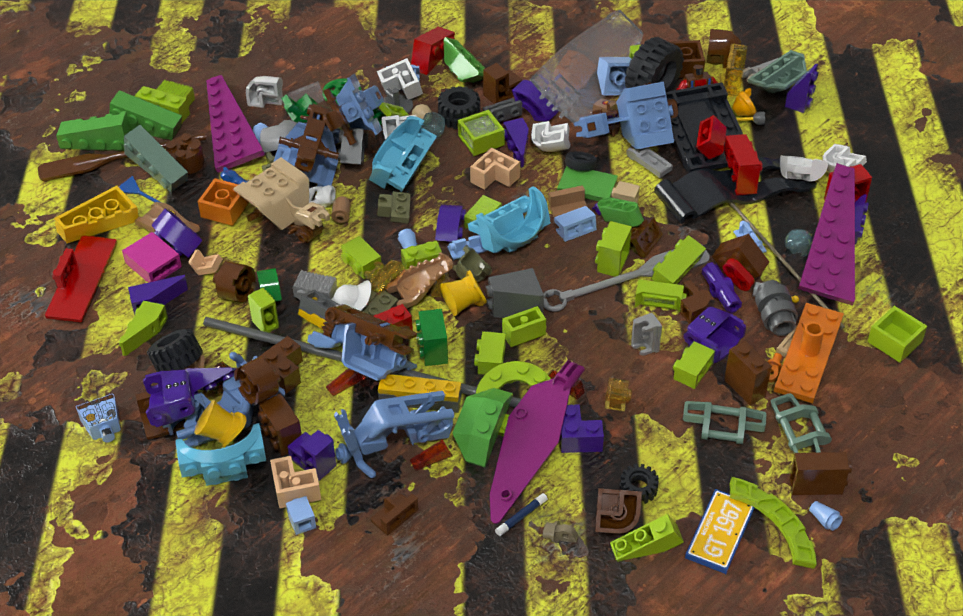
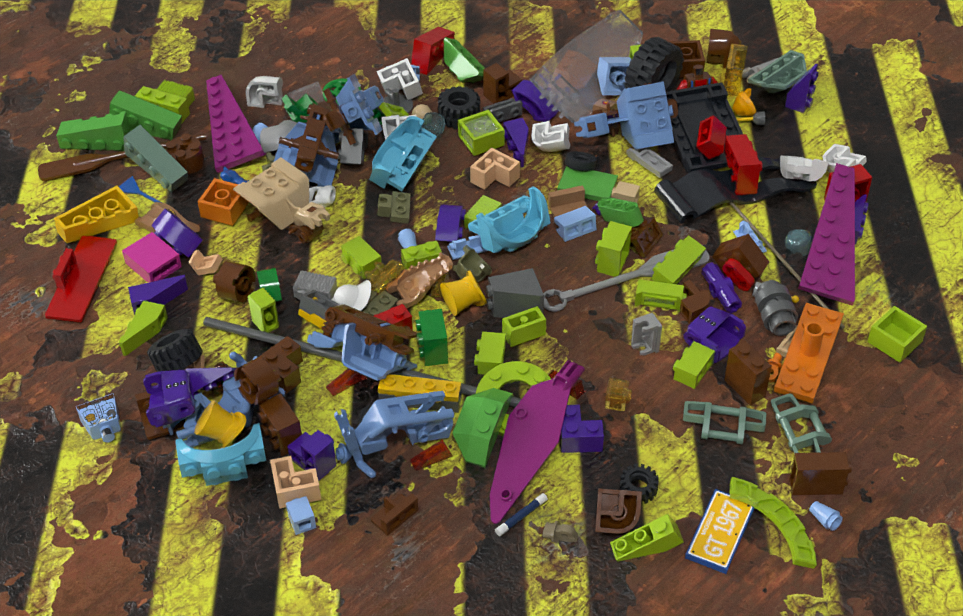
medium nougat brick [331,196,351,223] -> none

